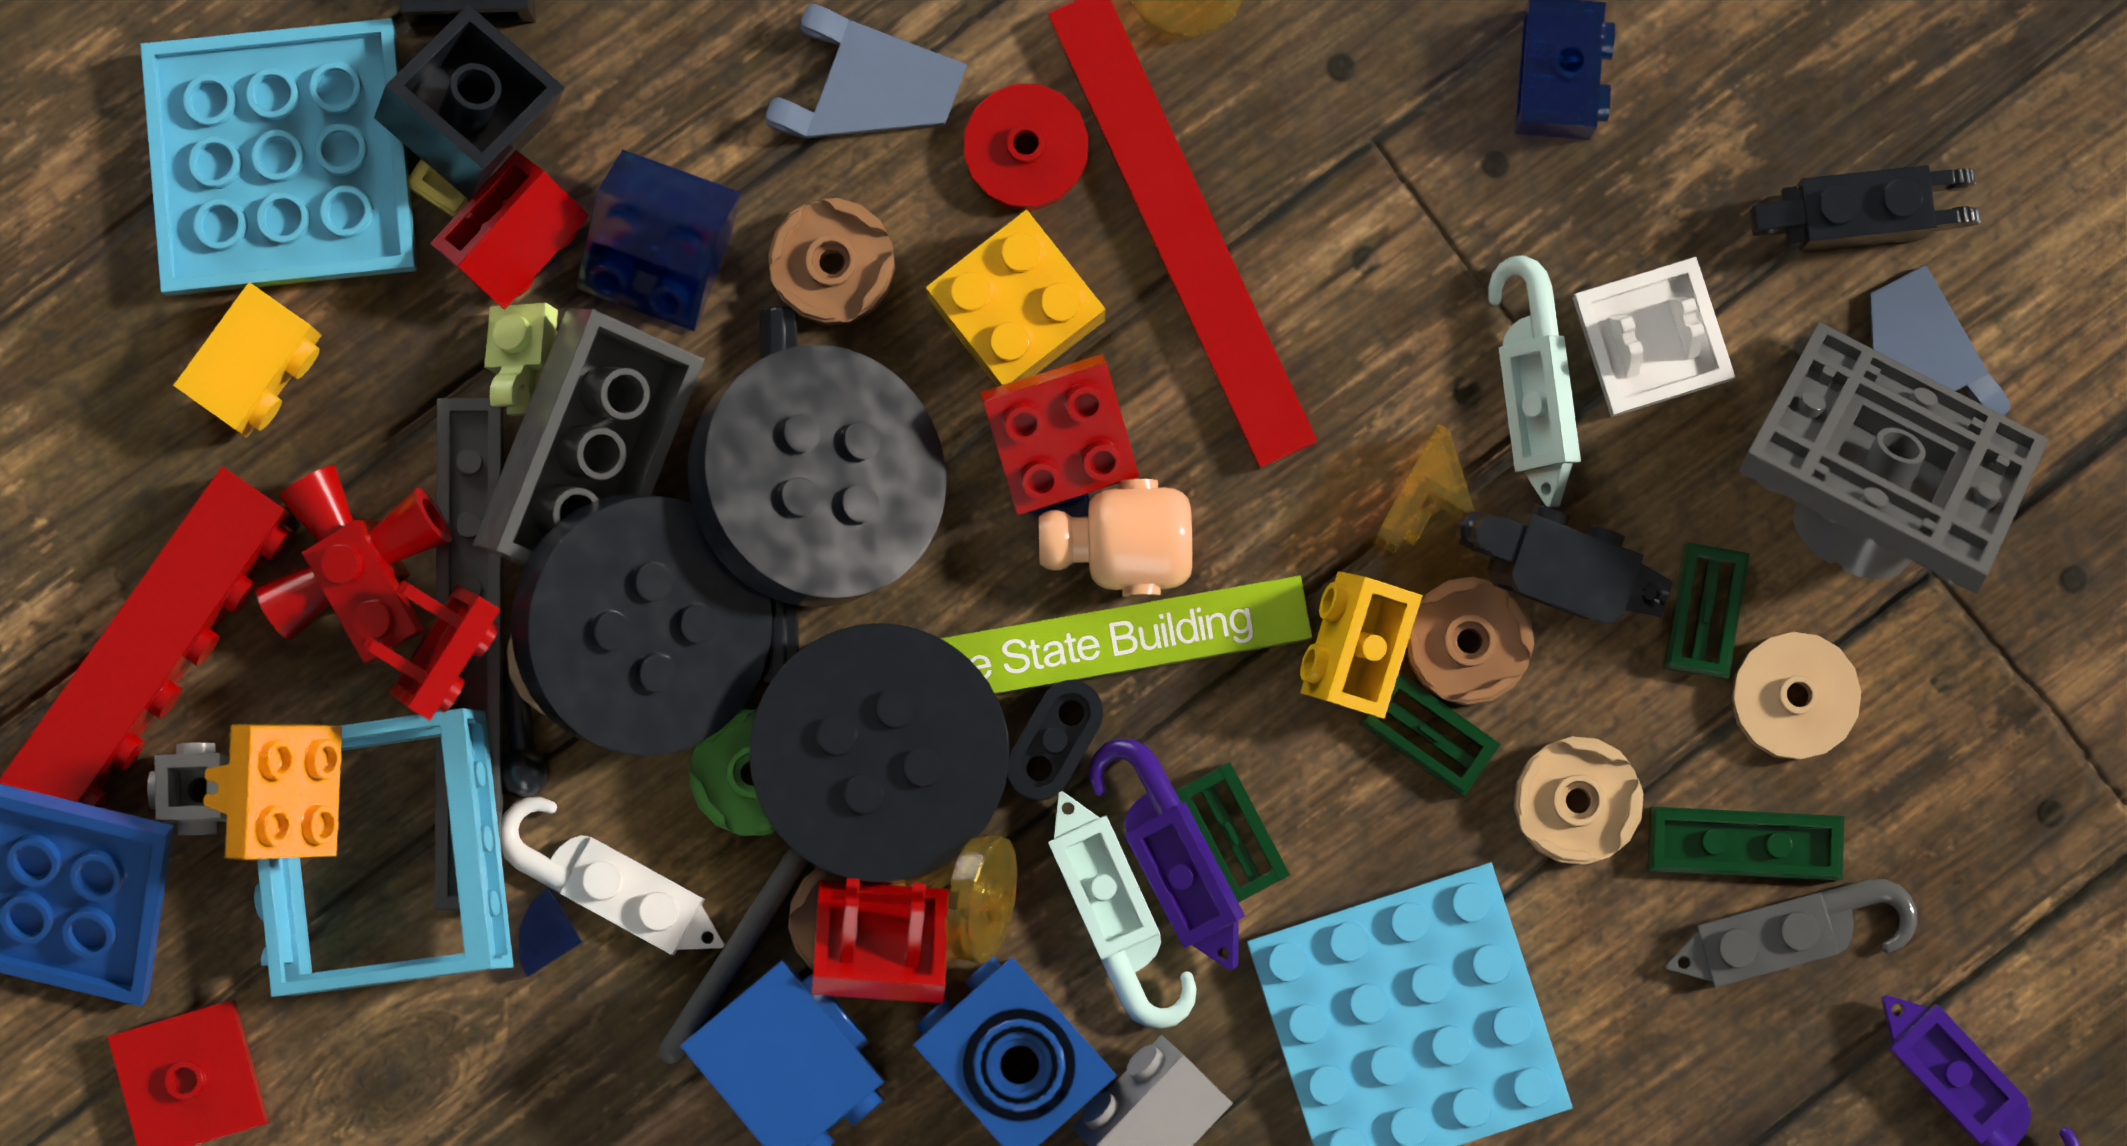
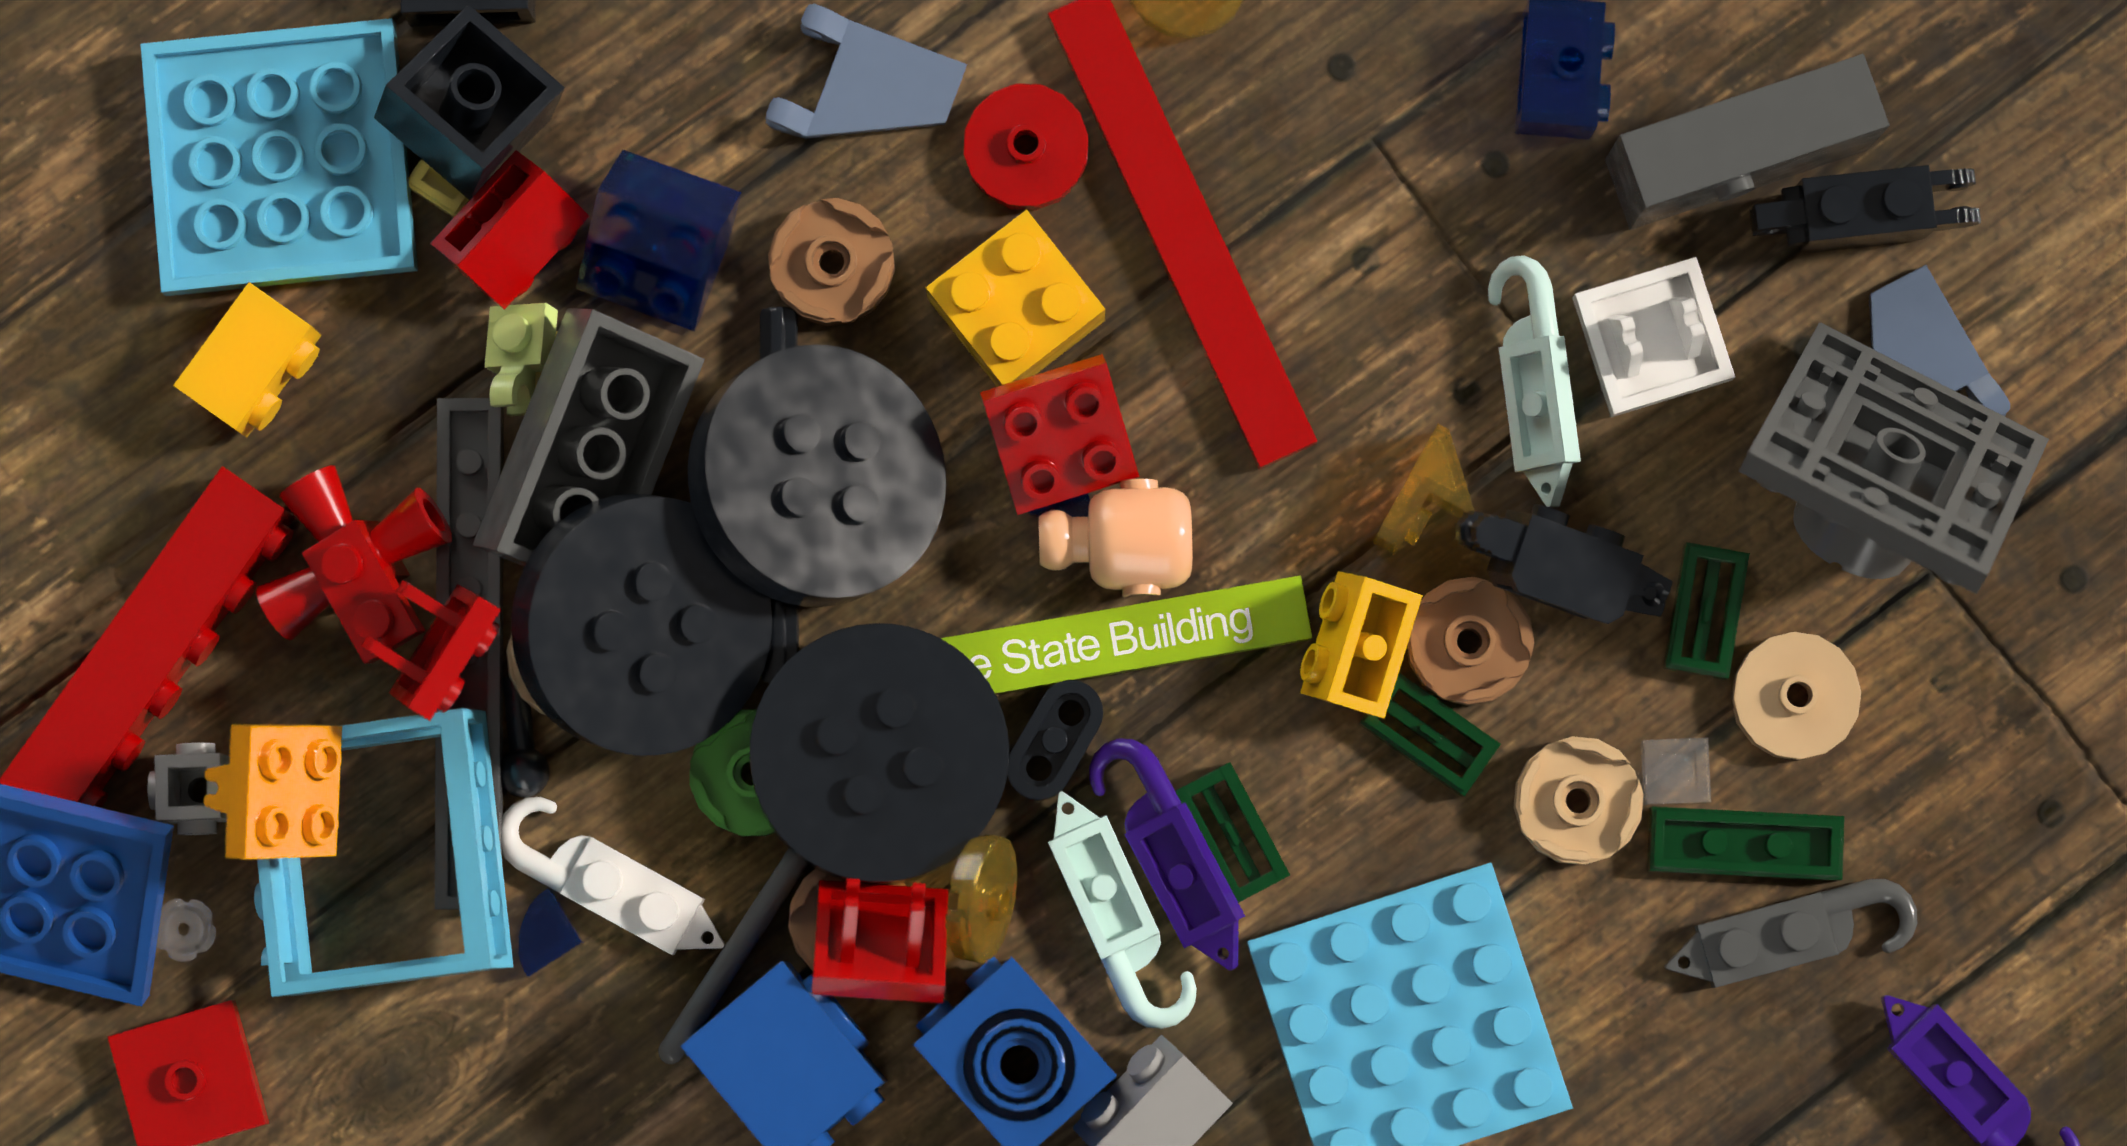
none -> clear plate [157,898,216,962]
none -> dark grey brick [1605,53,1890,230]
none -> clear plate [1641,738,1711,805]

